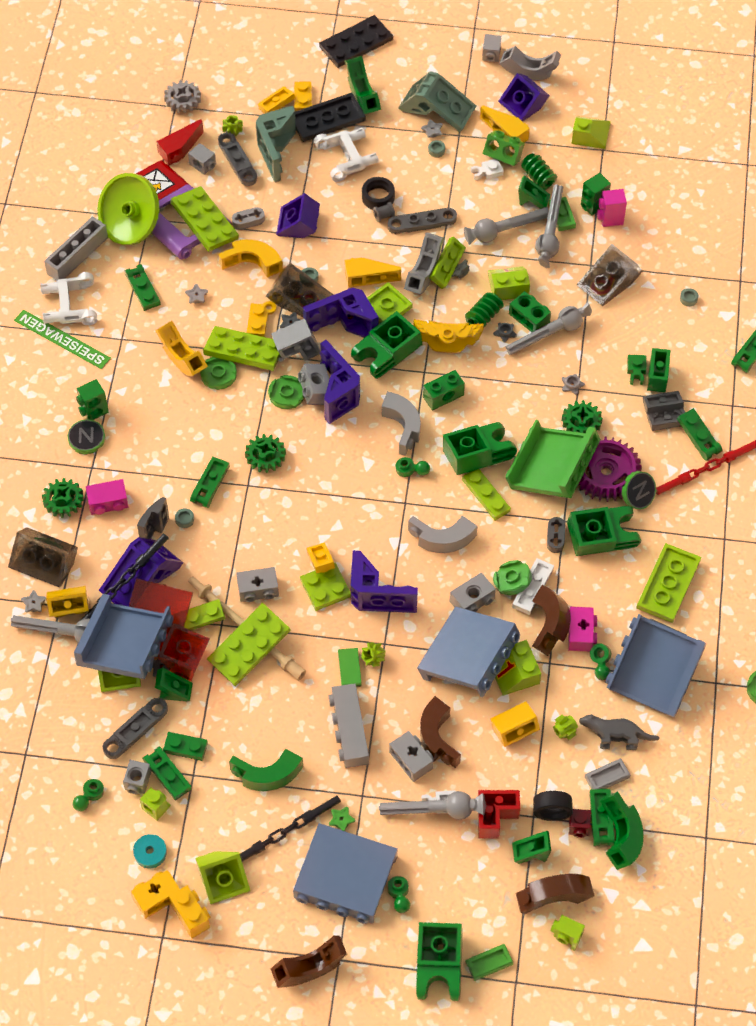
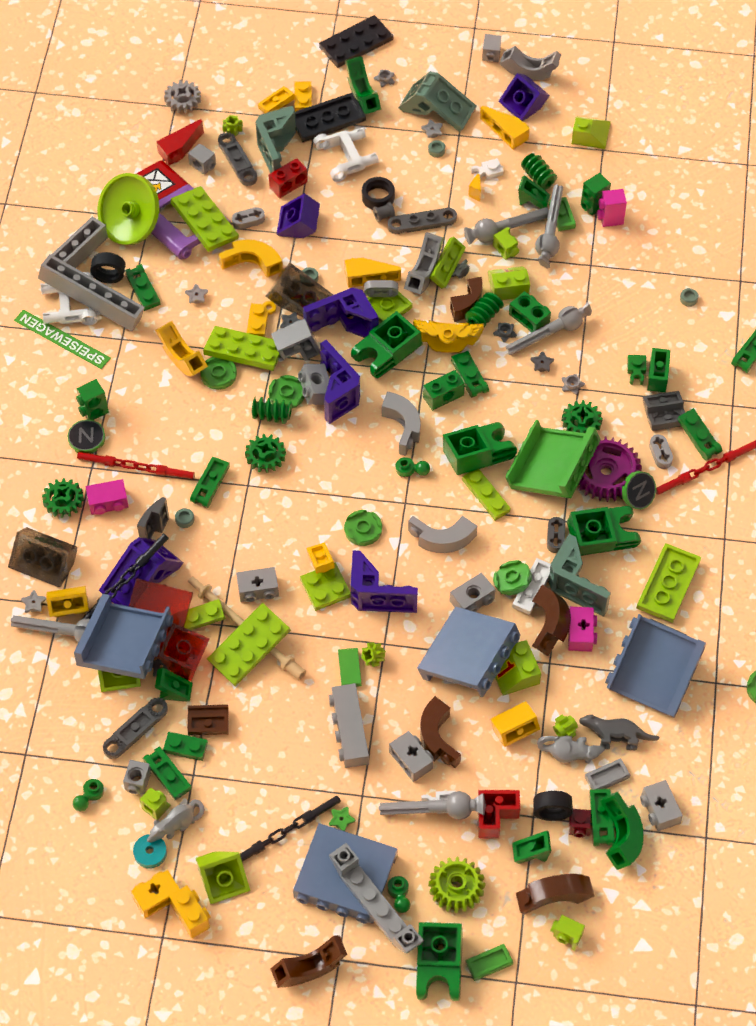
green arch [229,748,304,791] -> none
bright green brick [482,130,525,166] -> none
clear smoke slope [576,244,643,306] -> none
green plate [590,643,611,680] -> none
none -> light grey brick [38,254,145,331]
none -> red piece [77,452,195,479]
none -> black tyre [90,252,126,284]
none -> light grey animal [147,799,205,842]
none -> reddish brown plate [188,704,229,736]
none -> green piece [251,397,292,424]
none -> red brick [268,158,308,199]
none -> light grey slope [329,843,424,954]
none -> bright green tile [344,510,382,546]
none -> light grey beam [364,280,398,297]
none -> light grey plate [374,69,395,87]
none -> lime gear [428,856,485,913]
none -> reddish brown brick [450,277,483,322]
none -> green plate [451,351,489,398]
none -> yellow slope [468,174,481,201]
none -> lime brick [493,227,519,260]
none -> dark grey plate [530,351,554,372]
none -> light grey animal [537,736,605,764]
none -> sand green bracket [548,534,611,617]
none -> light grey brick [640,780,683,831]
none -> light grey beam [649,434,673,469]

